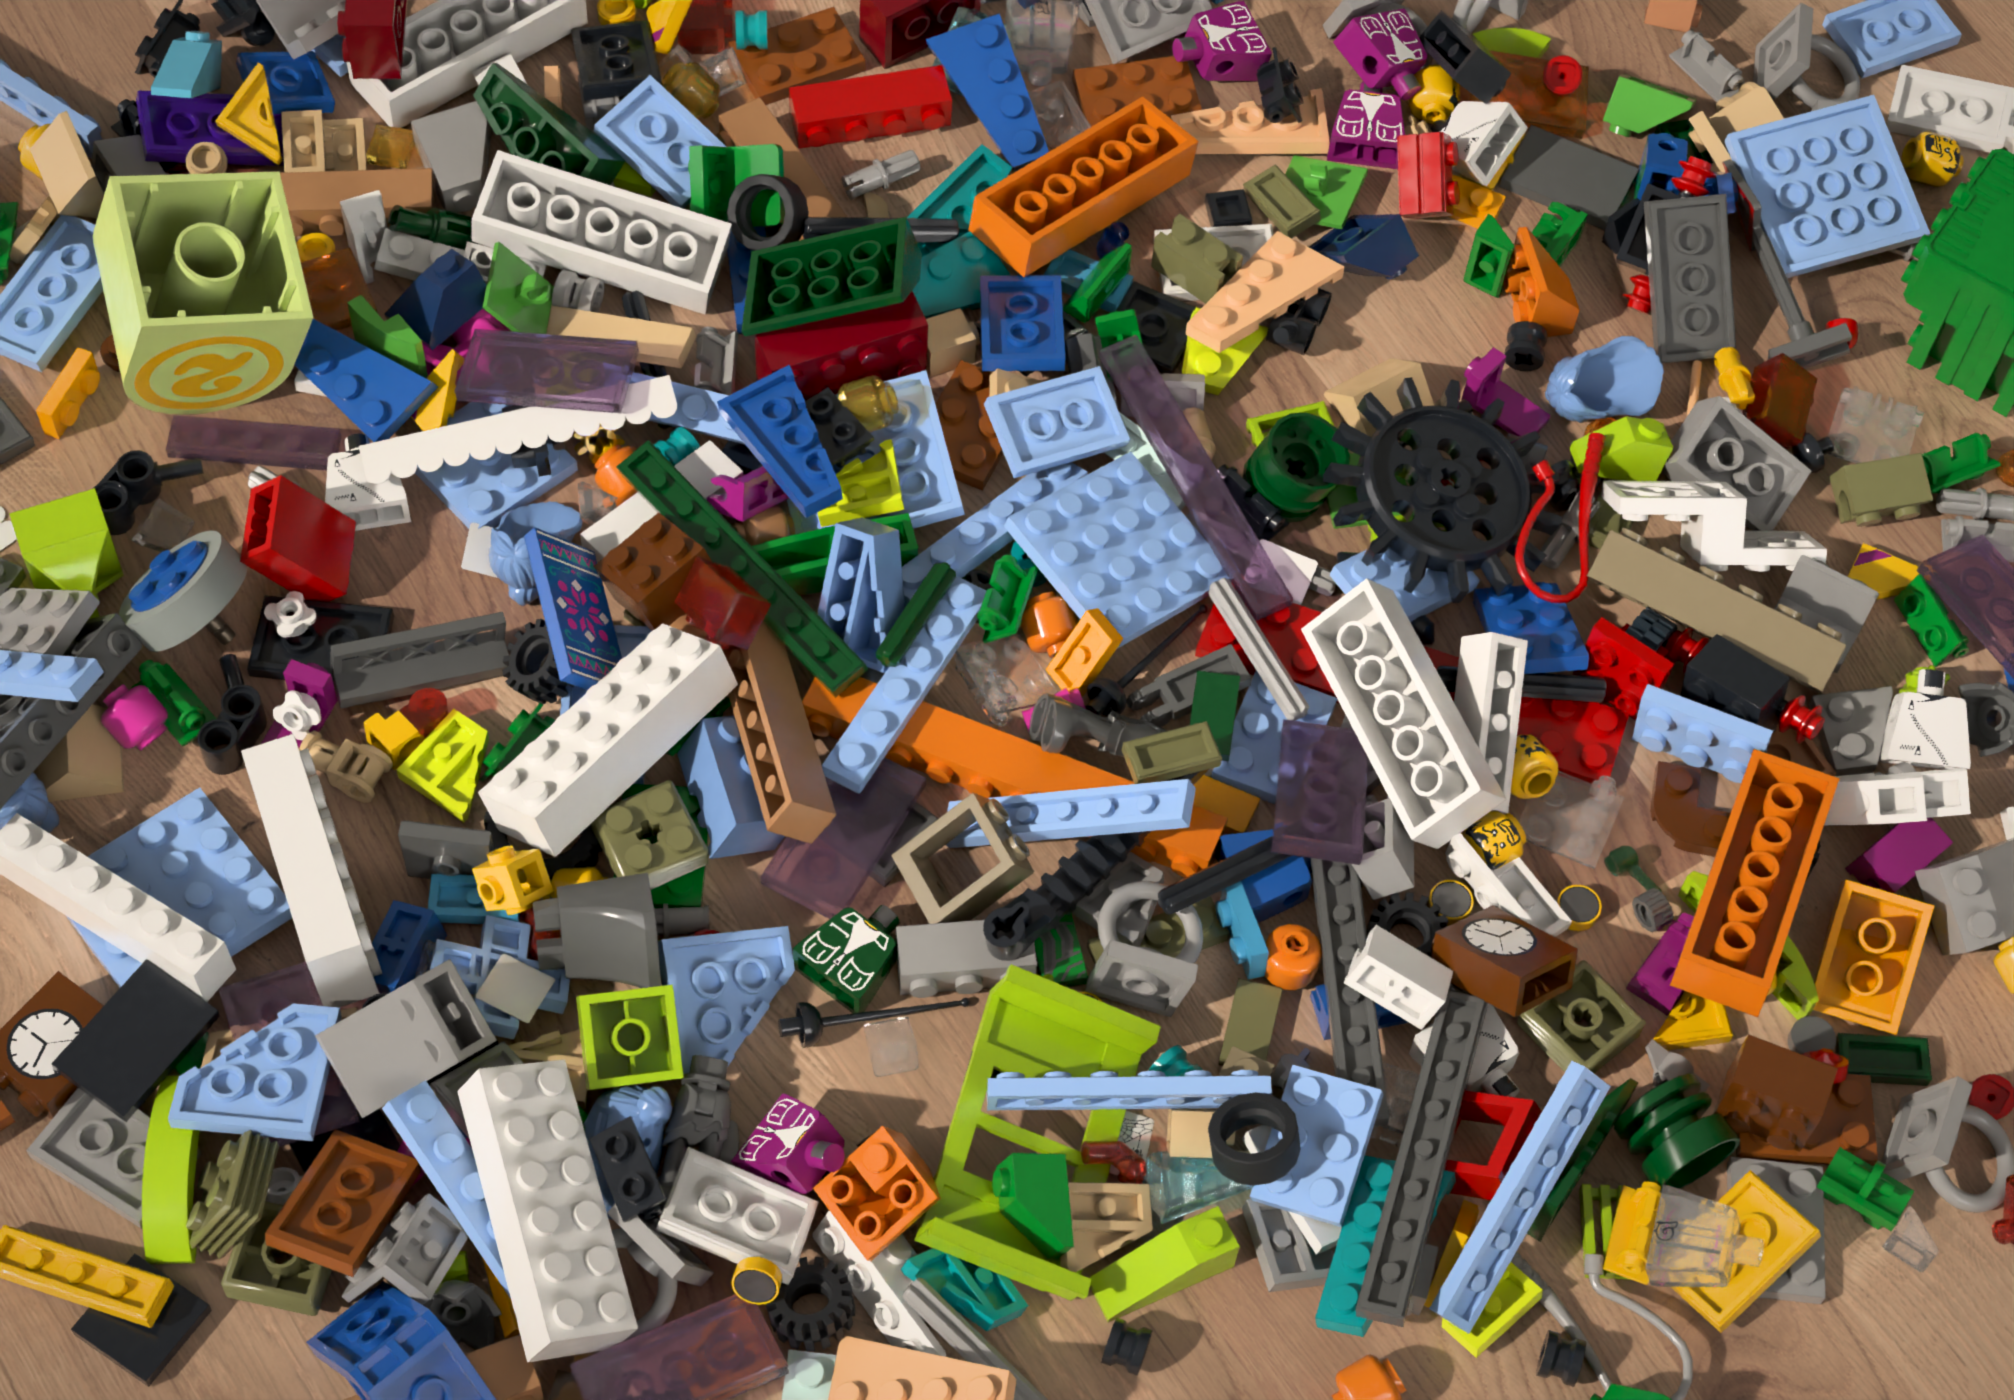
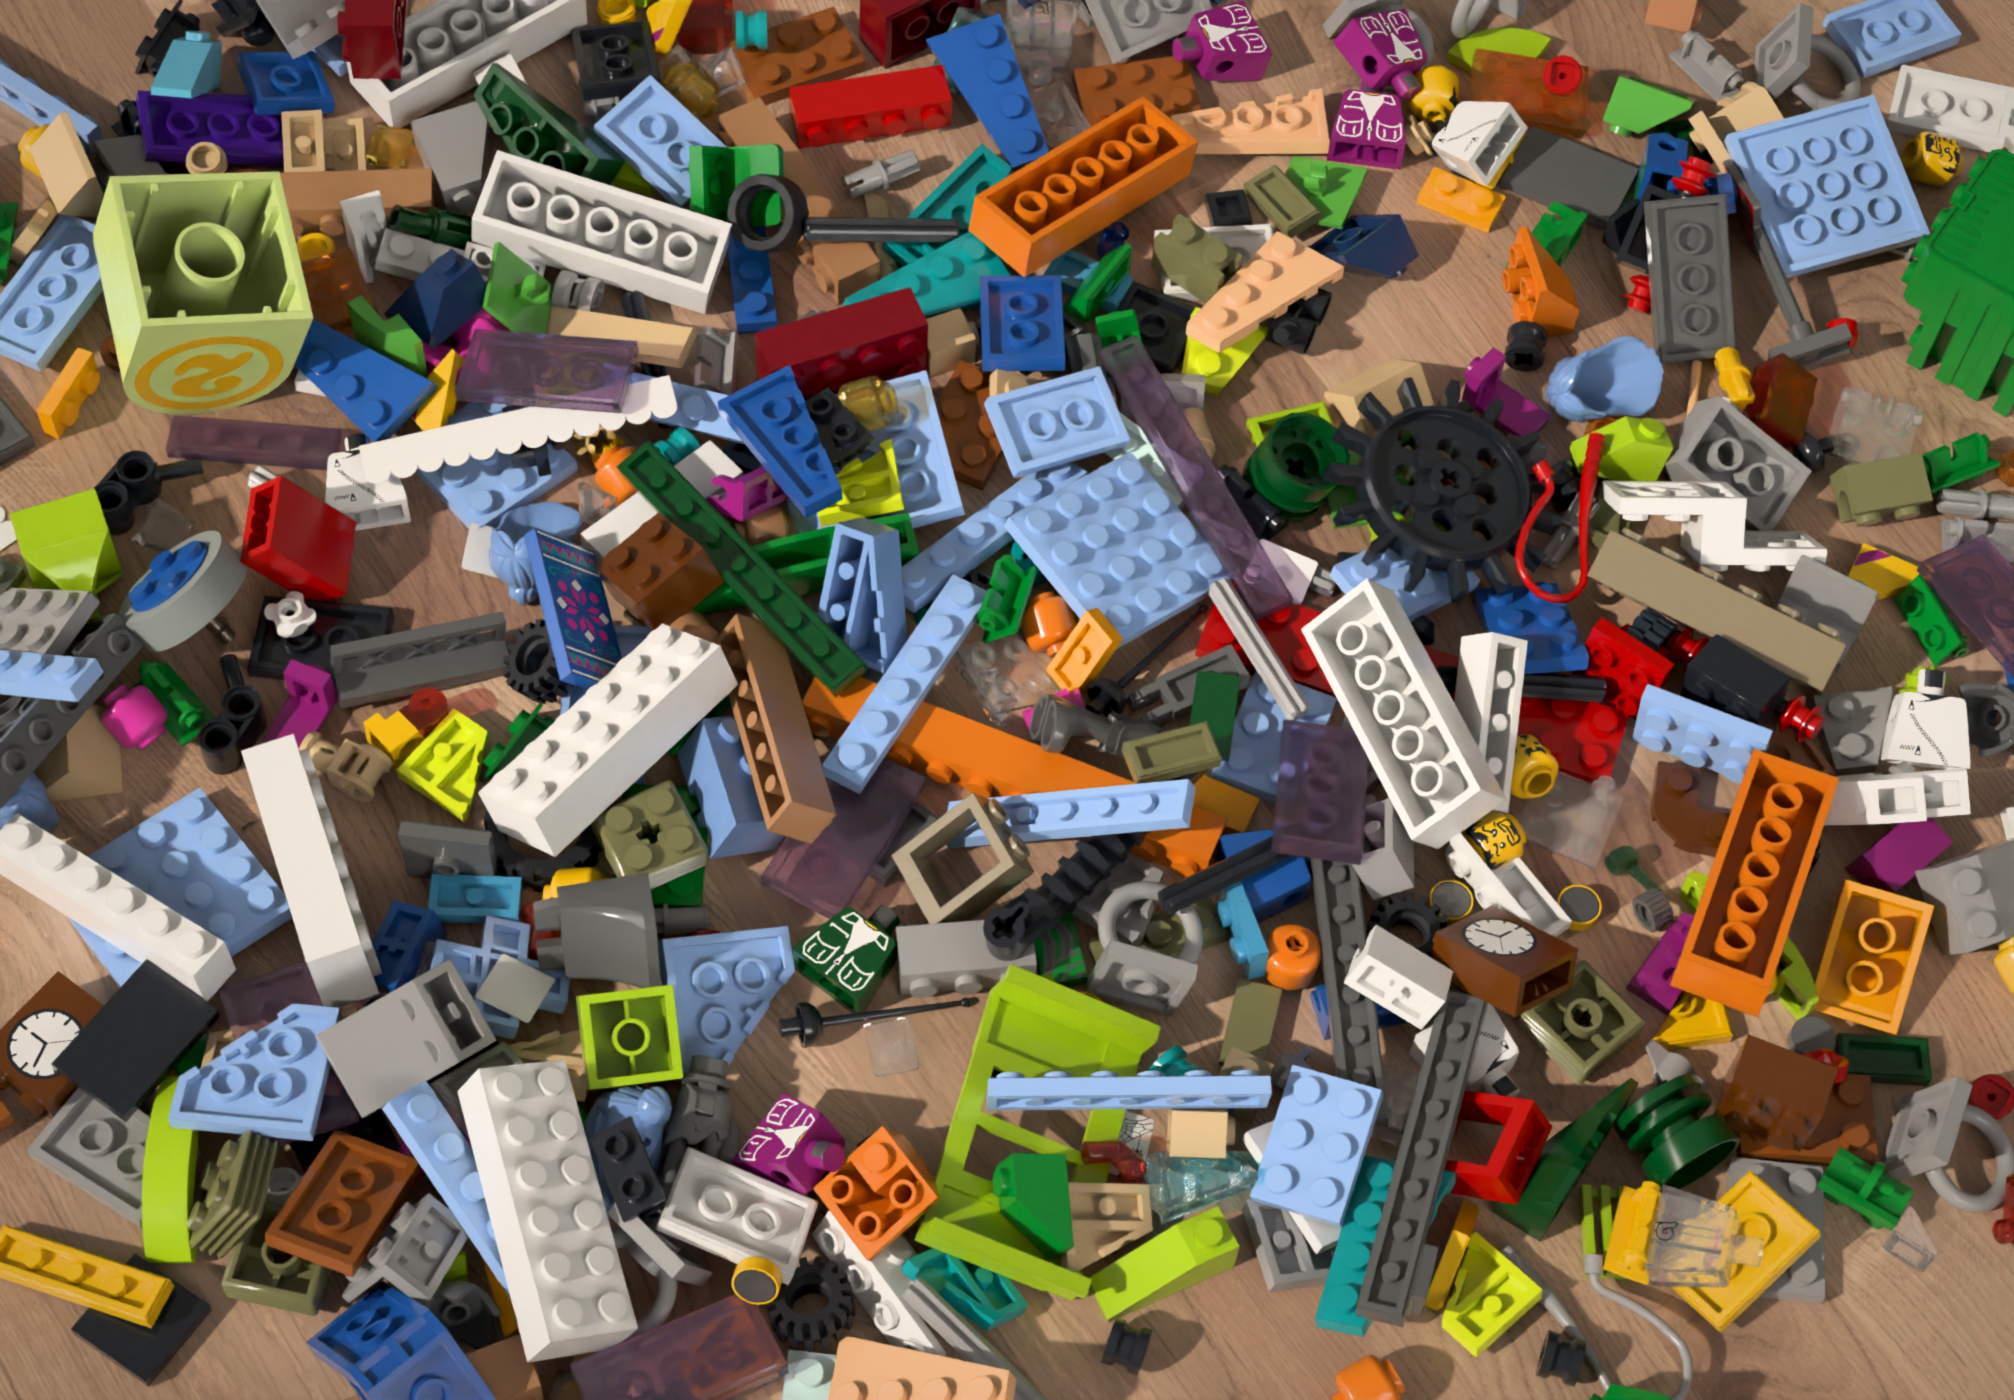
yellow tile [215,63,282,165] -> none
white plate [273,690,321,740] -> none
yellow brick [472,846,554,915] -> none
light nougat tile [544,66,563,110] -> none
clear red brick [674,557,771,650] -> none
dark green slope [741,216,922,337] -> none
dark green axle [876,562,956,667] -> none
black tyre [1208,1092,1301,1186] -> none
black hinge [1256,47,1304,123] -> none
brick [1397,132,1460,219] -> none
black brick [1419,10,1512,104] -> none
light blue plate [1429,1061,1611,1334] -> none
green slope [1463,214,1514,298] -> none

